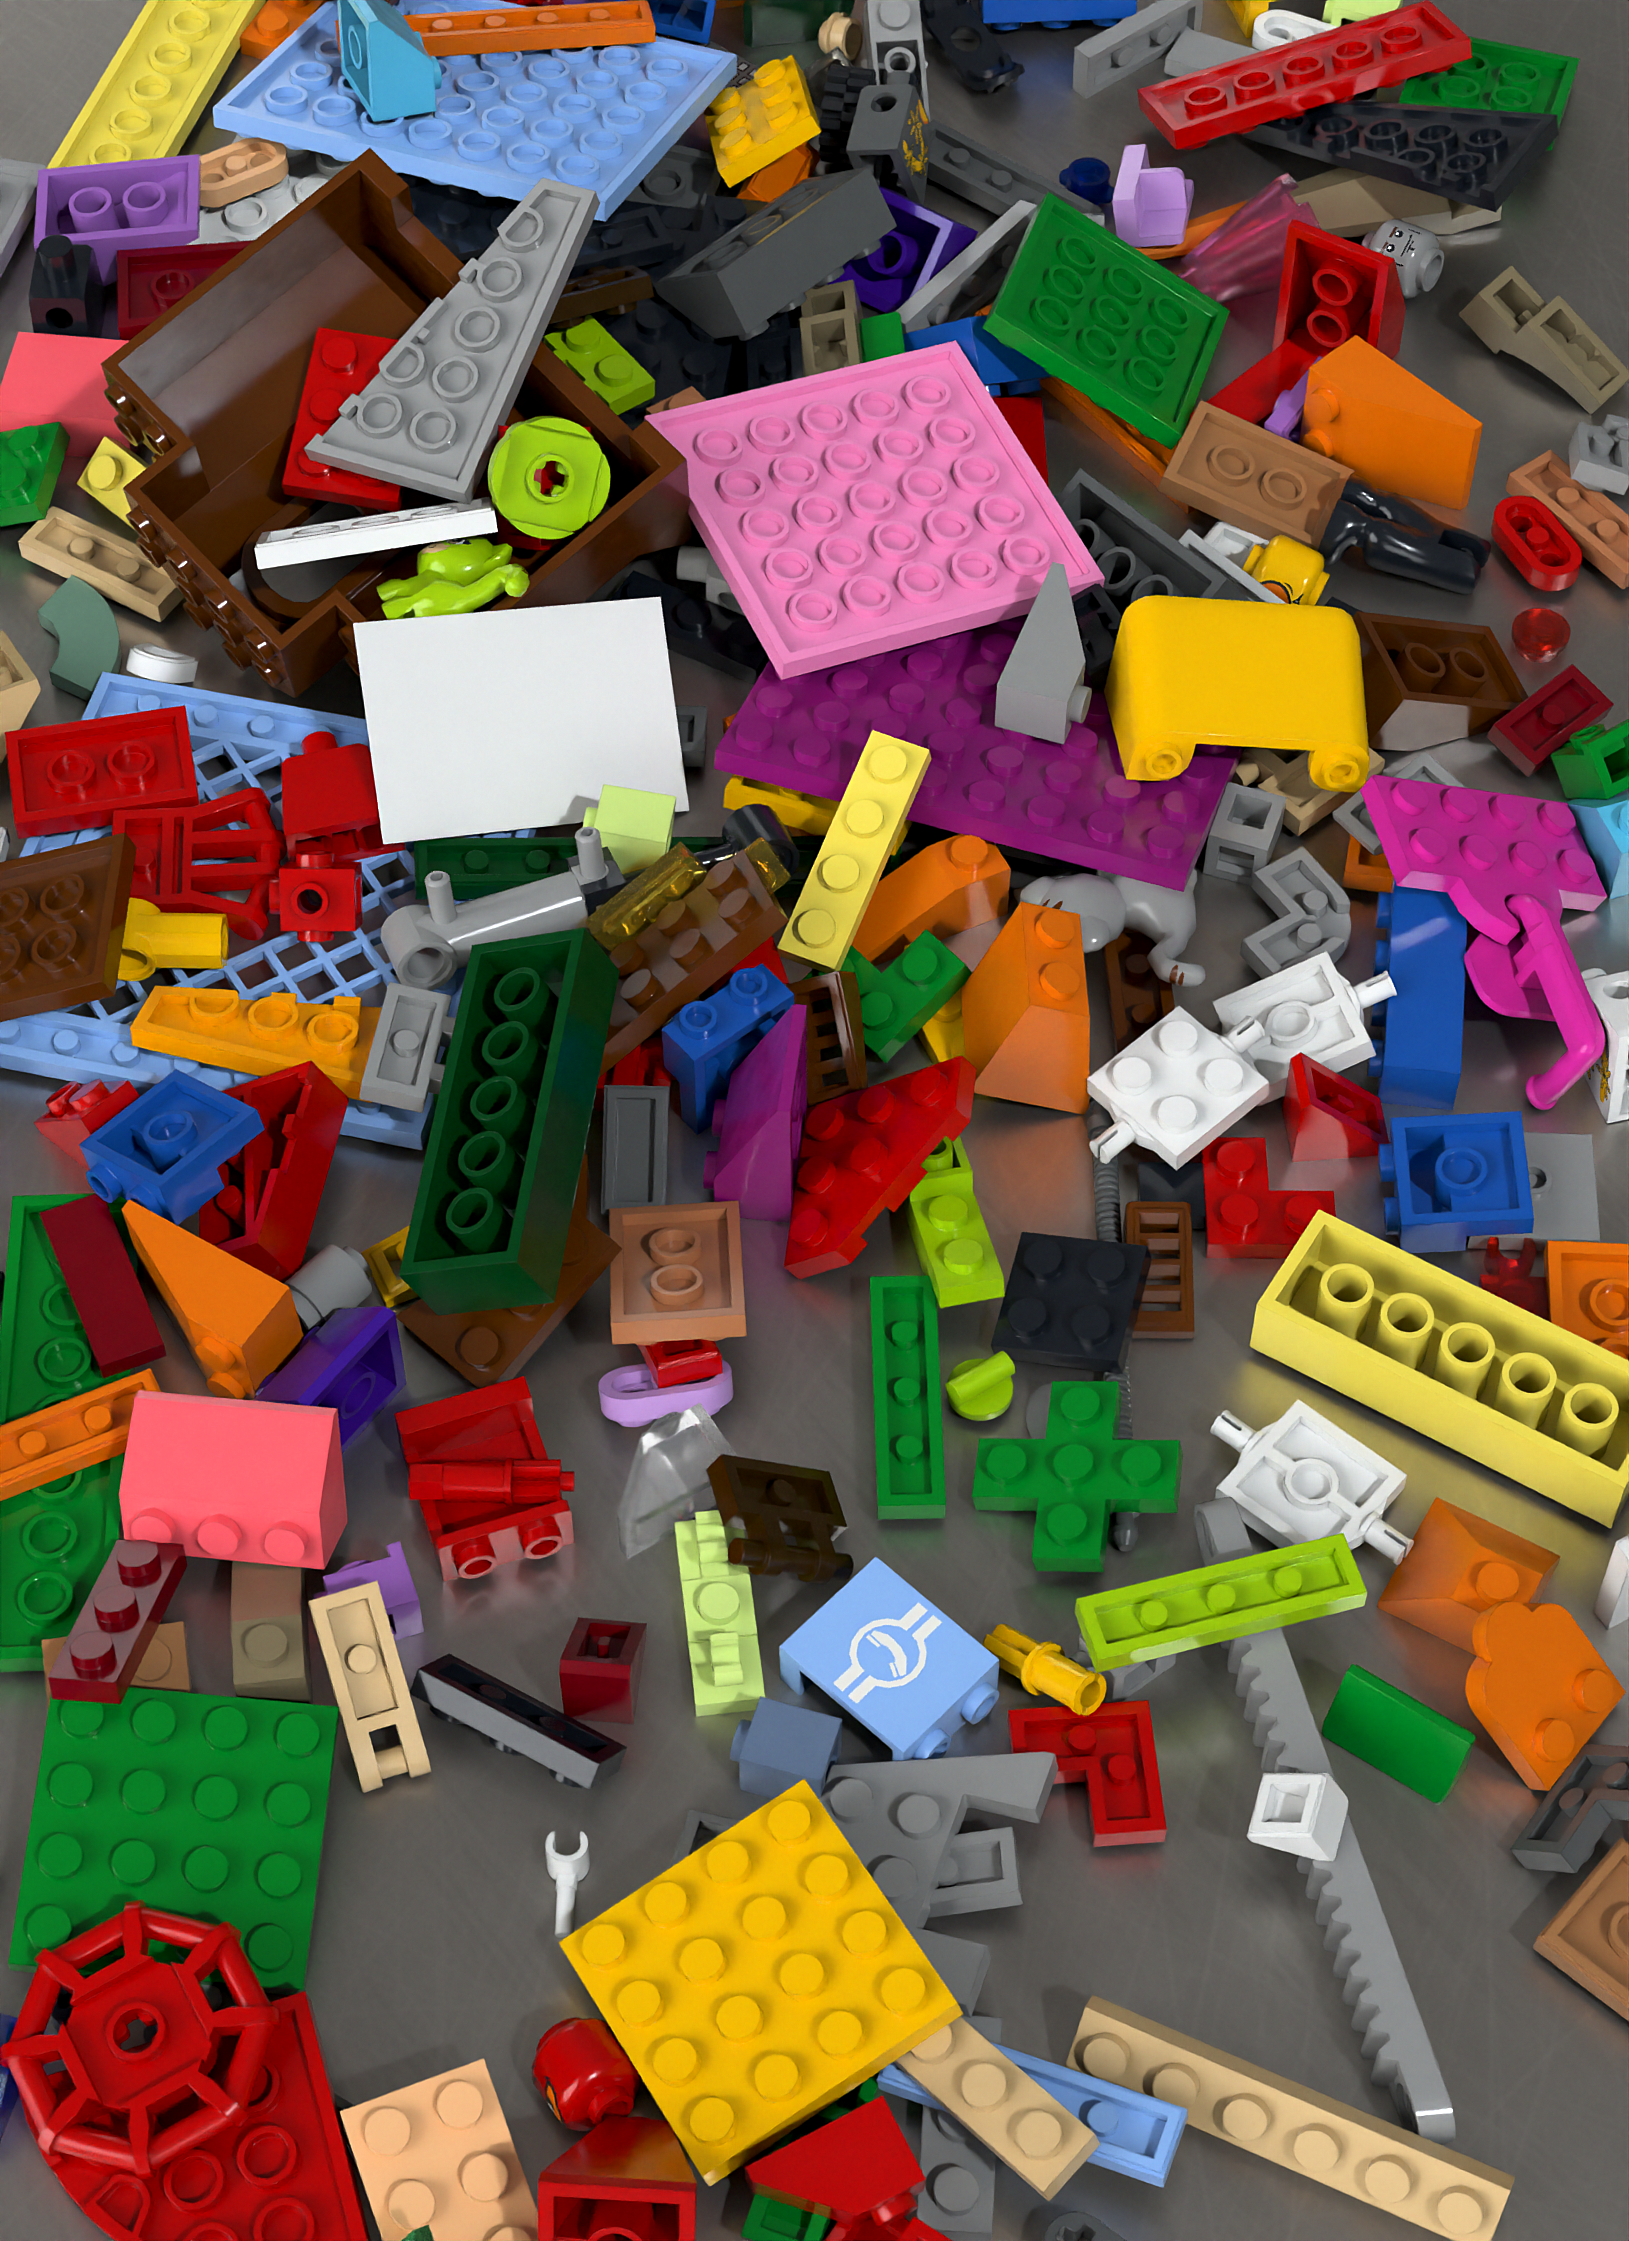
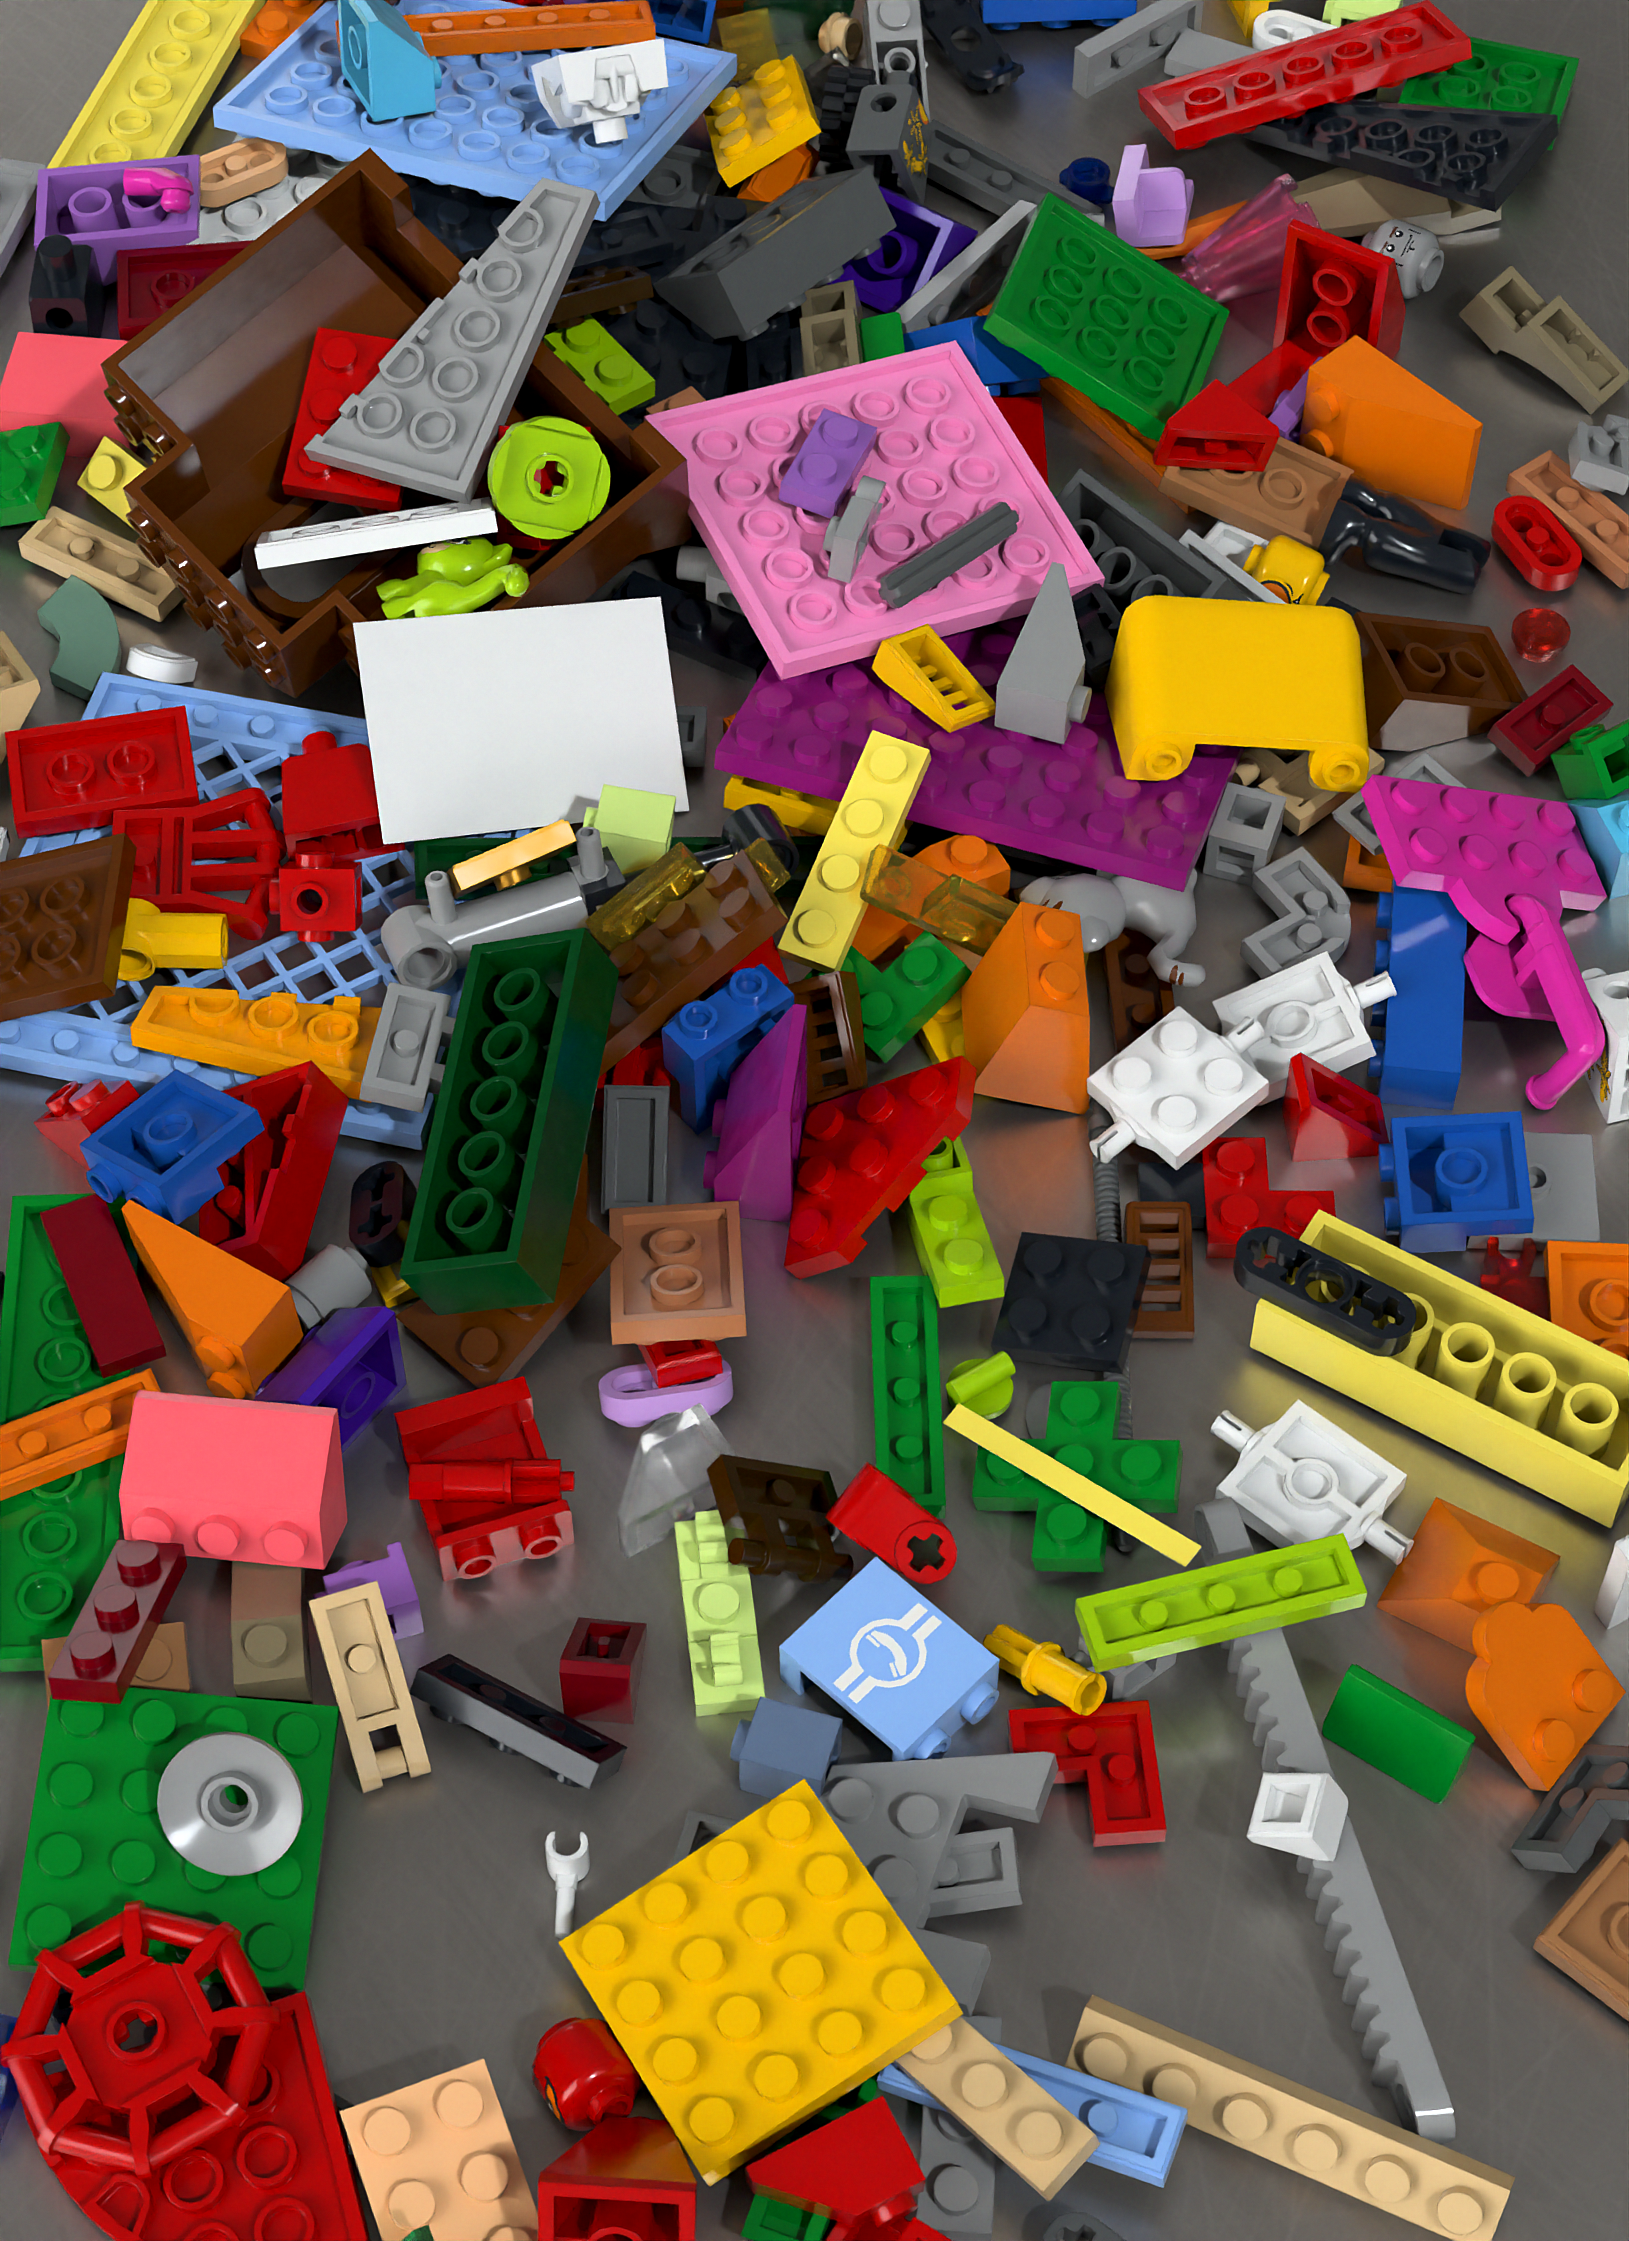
none -> dark pink arm [123,167,194,214]
none -> light grey dish [157,1732,304,1876]
none -> black beam [348,1161,417,1268]
none -> plate [446,819,577,899]
none -> white brick [531,38,668,144]
none -> clear yellow panel [717,7,782,82]
none -> medium lavender plate [778,408,877,519]
none -> light grey plate [823,475,886,583]
none -> red piece [825,1462,957,1584]
none -> clear yellow bracket [860,844,1089,969]
none -> yellow slope [872,624,996,733]
none -> dark grey axle [878,502,1019,608]
none -> light yellow sticker [943,1403,1202,1567]
none -> red slope [1153,378,1280,472]
none -> black beam [1233,1227,1416,1357]

